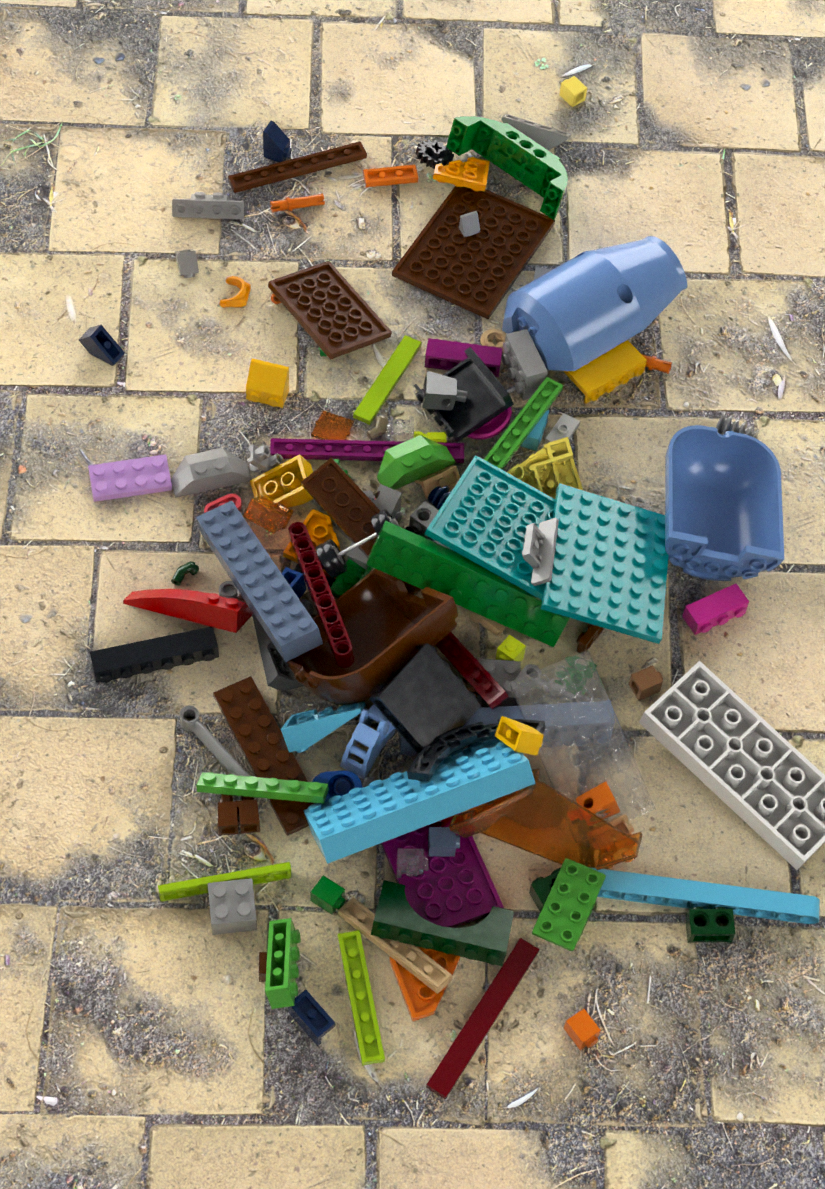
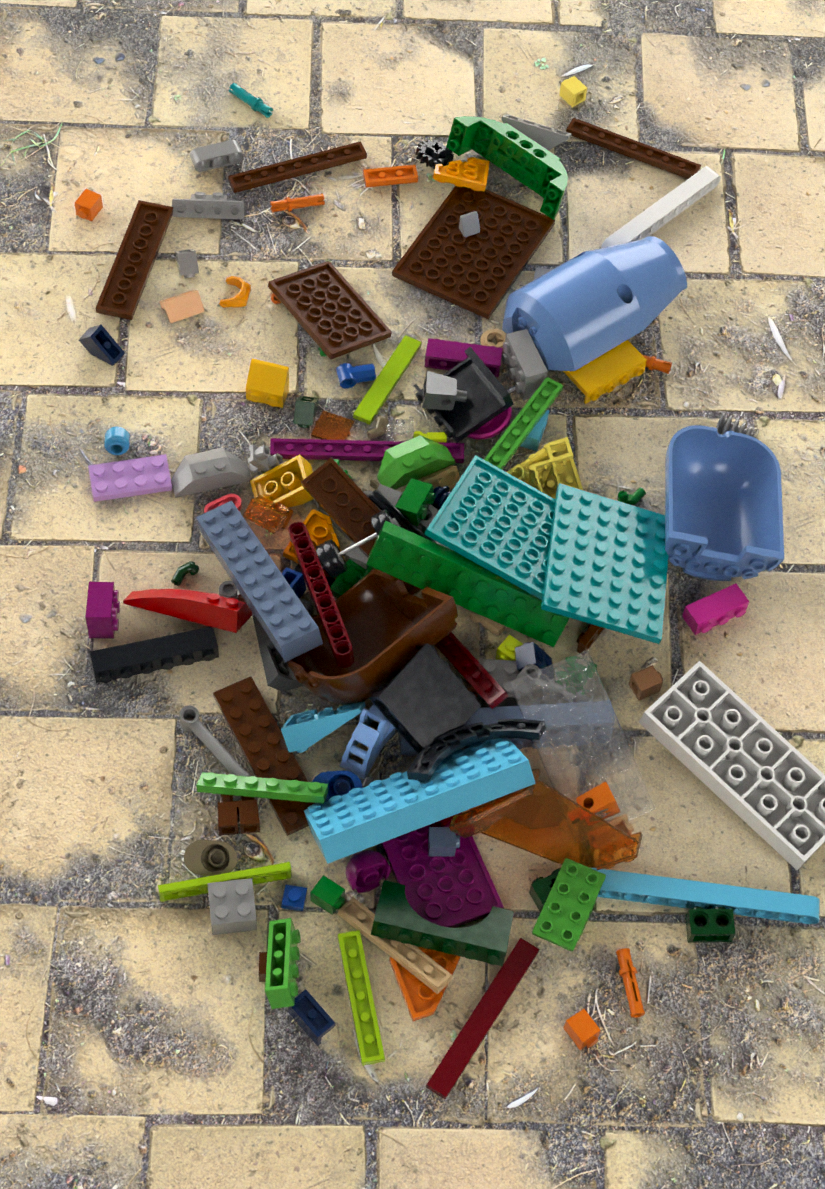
dark blue slope [263,121,292,163] -> none
clear brick [396,848,428,878] -> none
yellow slope [495,716,544,756] -> none
light grey bracket [522,518,559,586] -> none
white plate [545,413,580,444] -> none
none -> orange brick [75,189,103,221]
none -> magenta brick [85,581,120,639]
none -> reddish brown plate [96,200,173,320]
none -> dark azure head [104,426,130,455]
none -> light nougat panel [159,290,204,323]
none -> dark tan piece [184,840,237,876]
none -> light grey beam [190,140,244,172]
none -> teal pin [229,83,273,118]
none -> blue plate [281,884,307,912]
none -> dark green slope [293,396,319,428]
none -> blue piece [336,363,376,389]
none -> magenta cylinder [346,850,391,893]
none -> black axle [369,490,429,540]
none -> green brick [395,478,435,526]
none -> dark blue brick [515,642,554,681]
none -> reddish brown plate [566,118,701,179]
none -> white beam [601,166,721,248]
none -> orange pin [616,948,645,1018]
none -> green arm [618,487,646,505]

